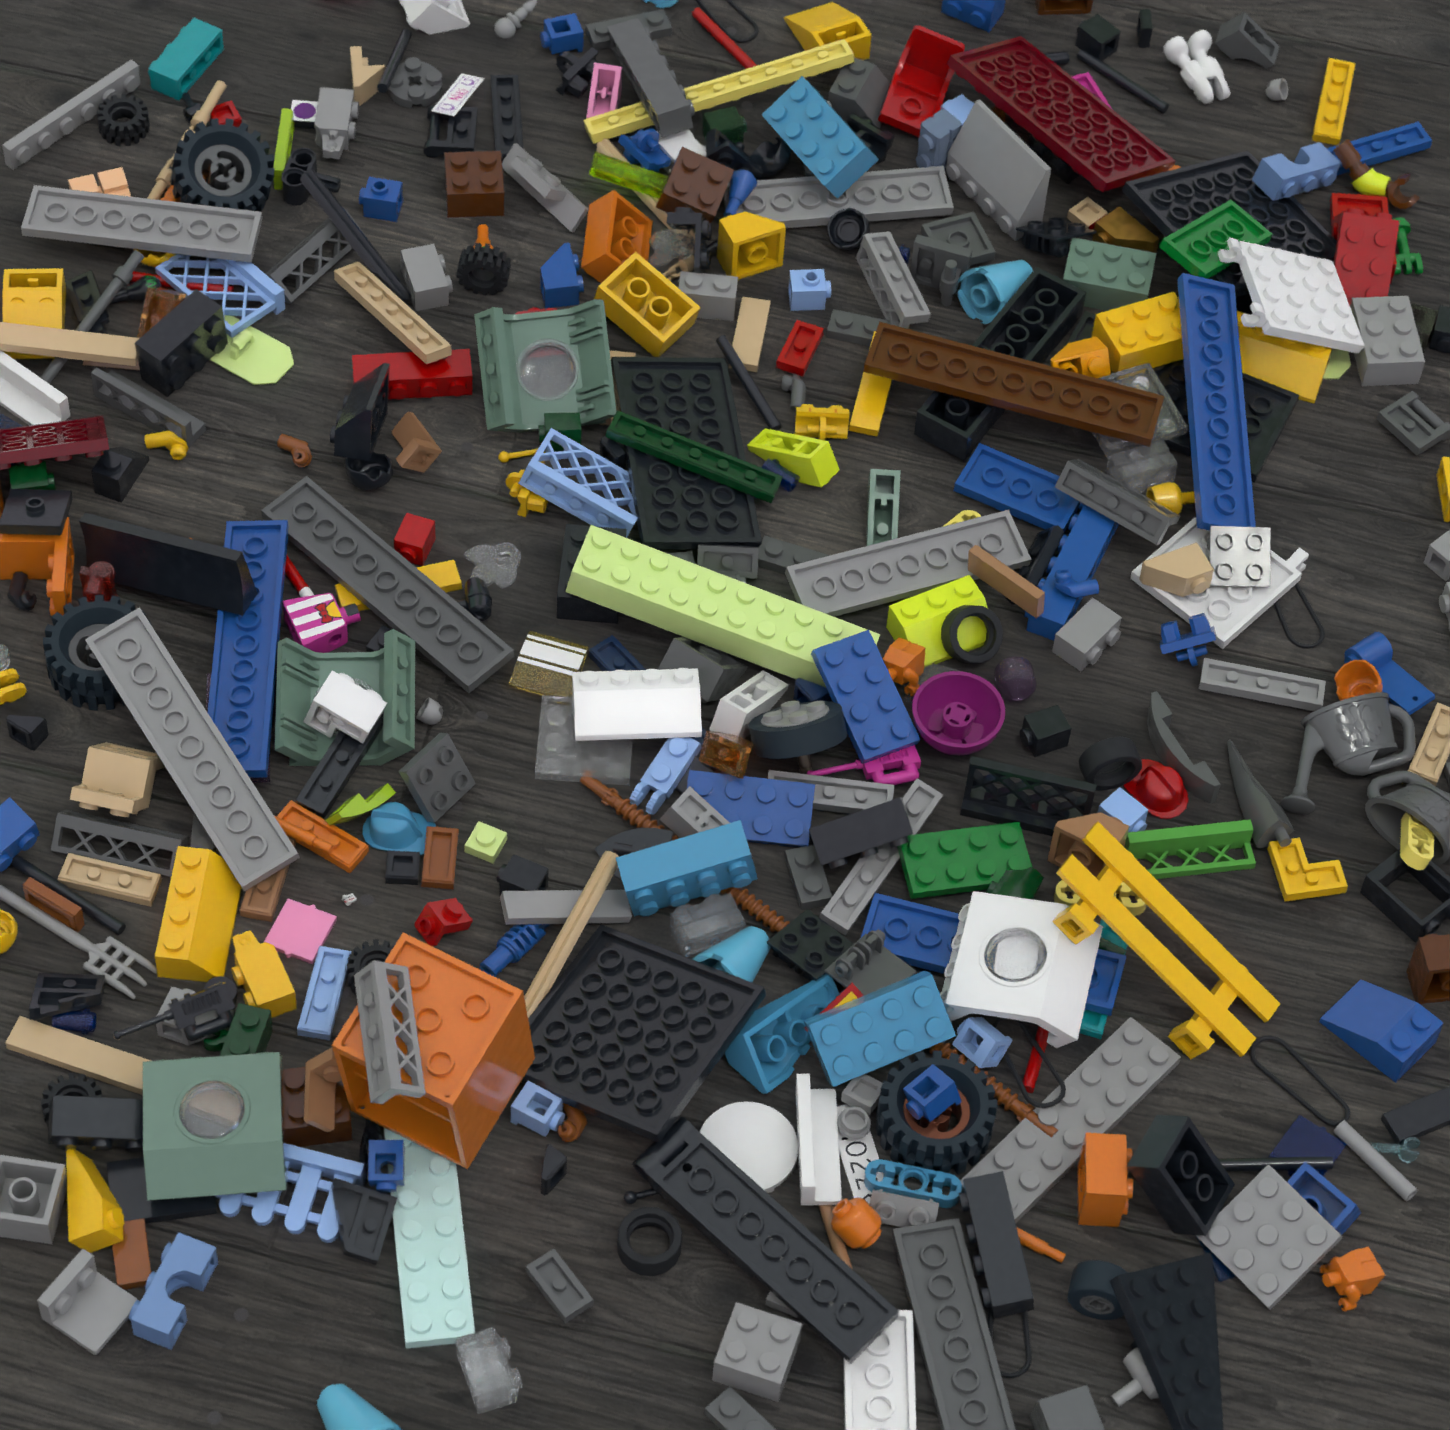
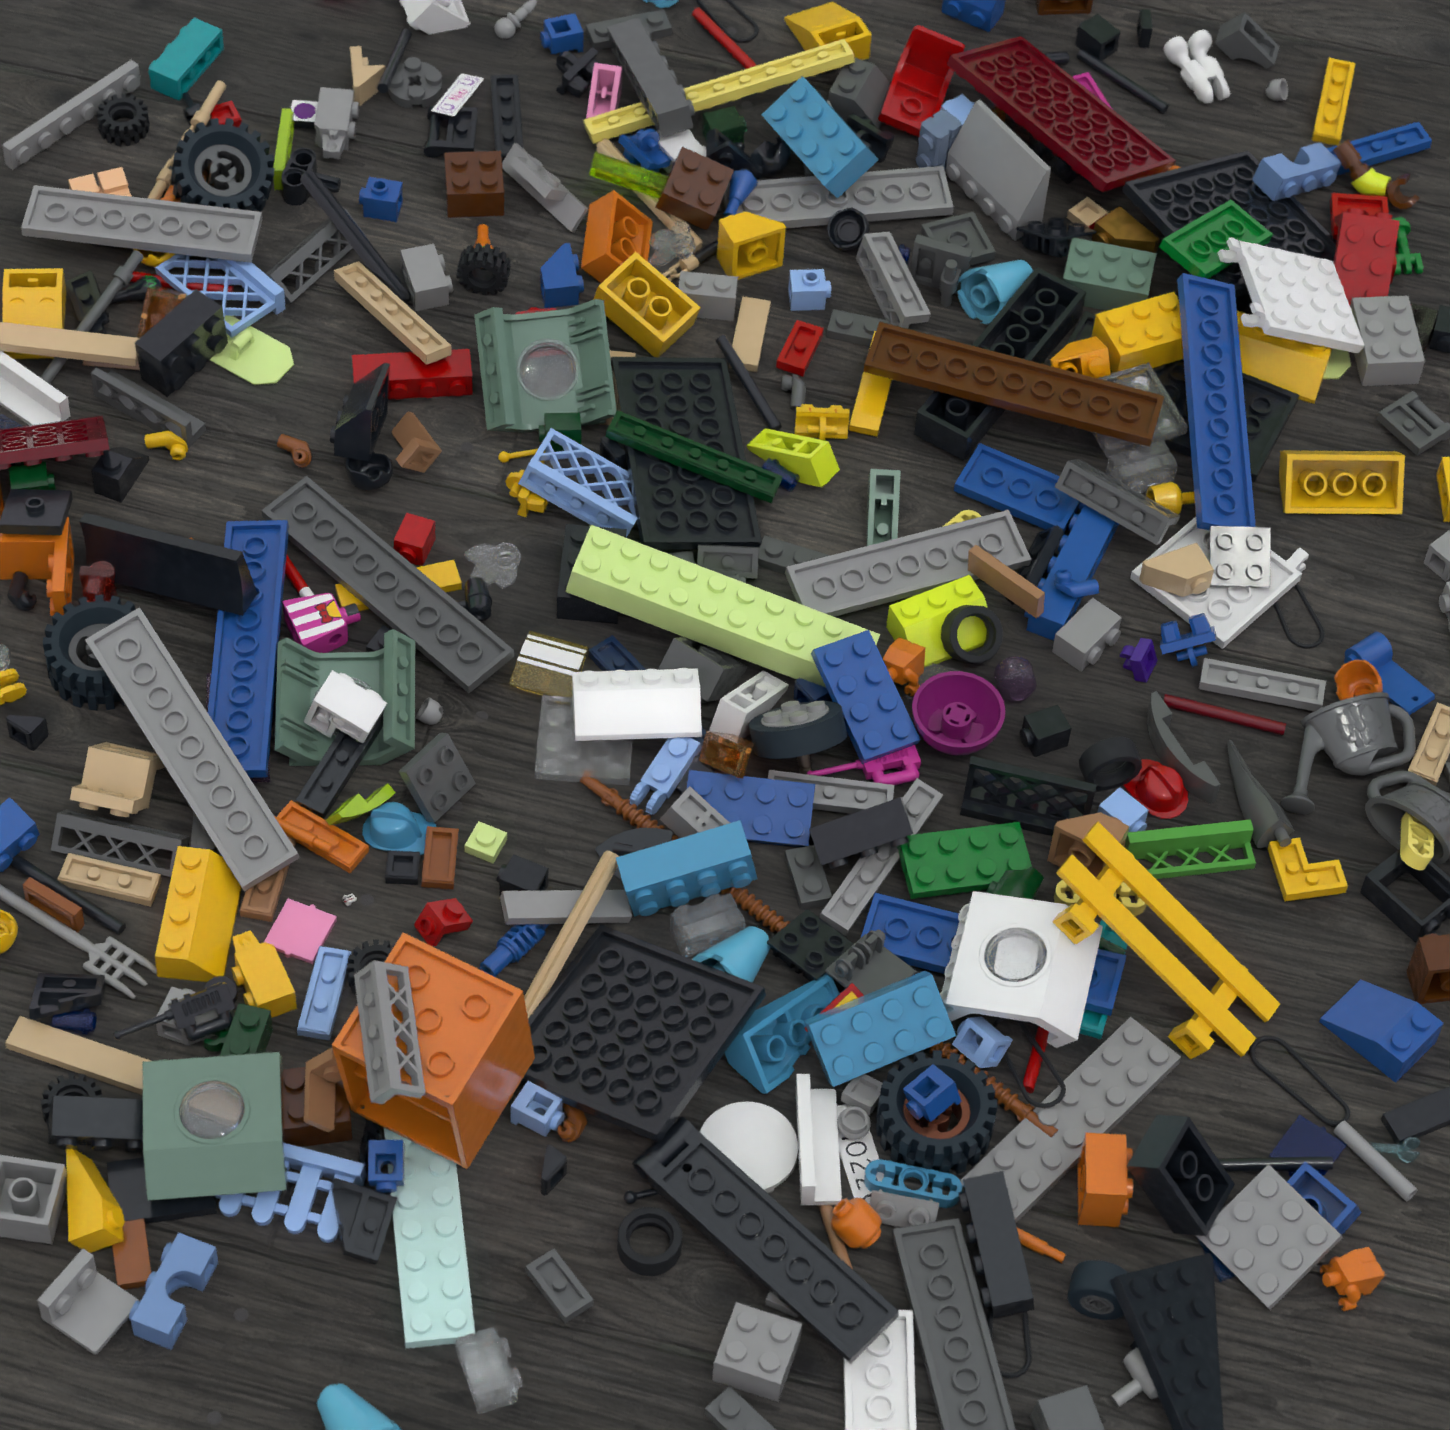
black bracket [667,207,712,273] -> none
none -> dark purple tile [1120,638,1158,682]
none -> dark red bar [1164,694,1286,735]
none -> yellow slope [1279,450,1405,514]

